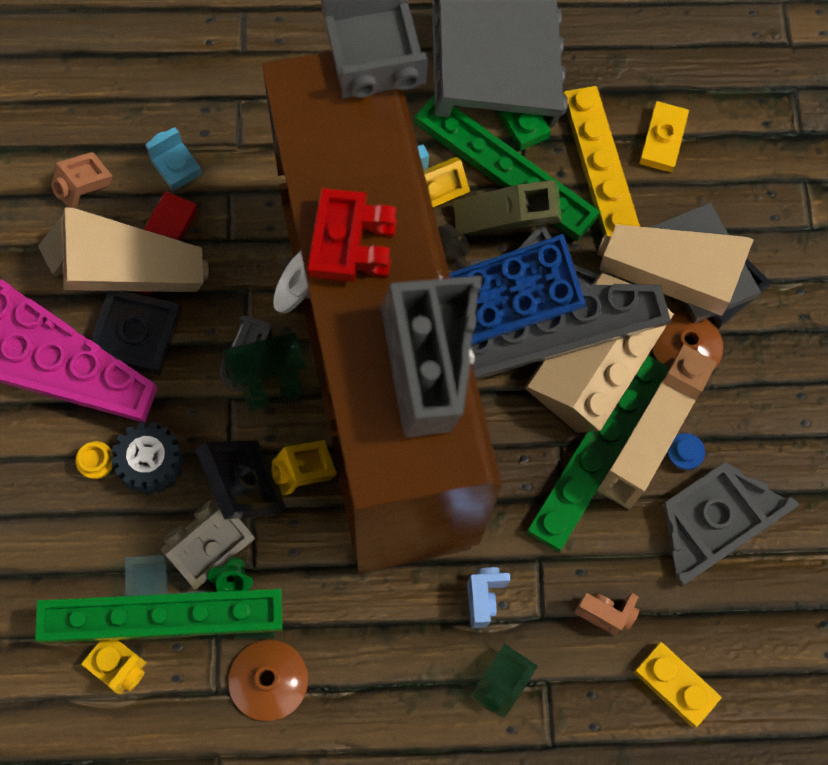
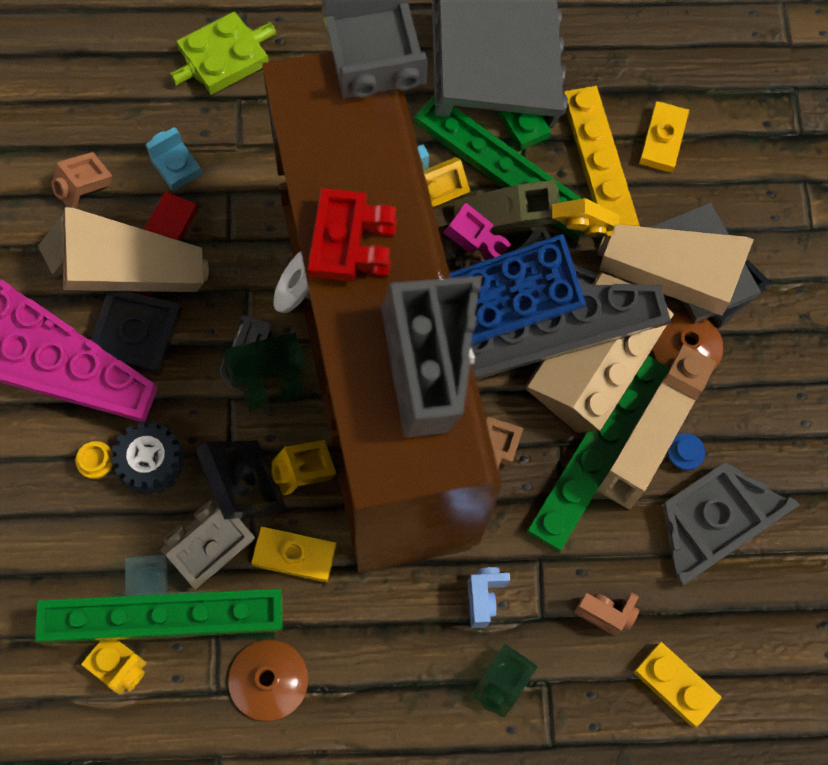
green plate [207,557,253,592] -> none
none -> lime plate [169,11,276,95]
none -> yellow plate [251,527,336,583]
none -> dark pink plate [443,203,511,261]
none -> medium nougat plate [486,417,523,468]
none -> yellow plate [552,198,620,238]

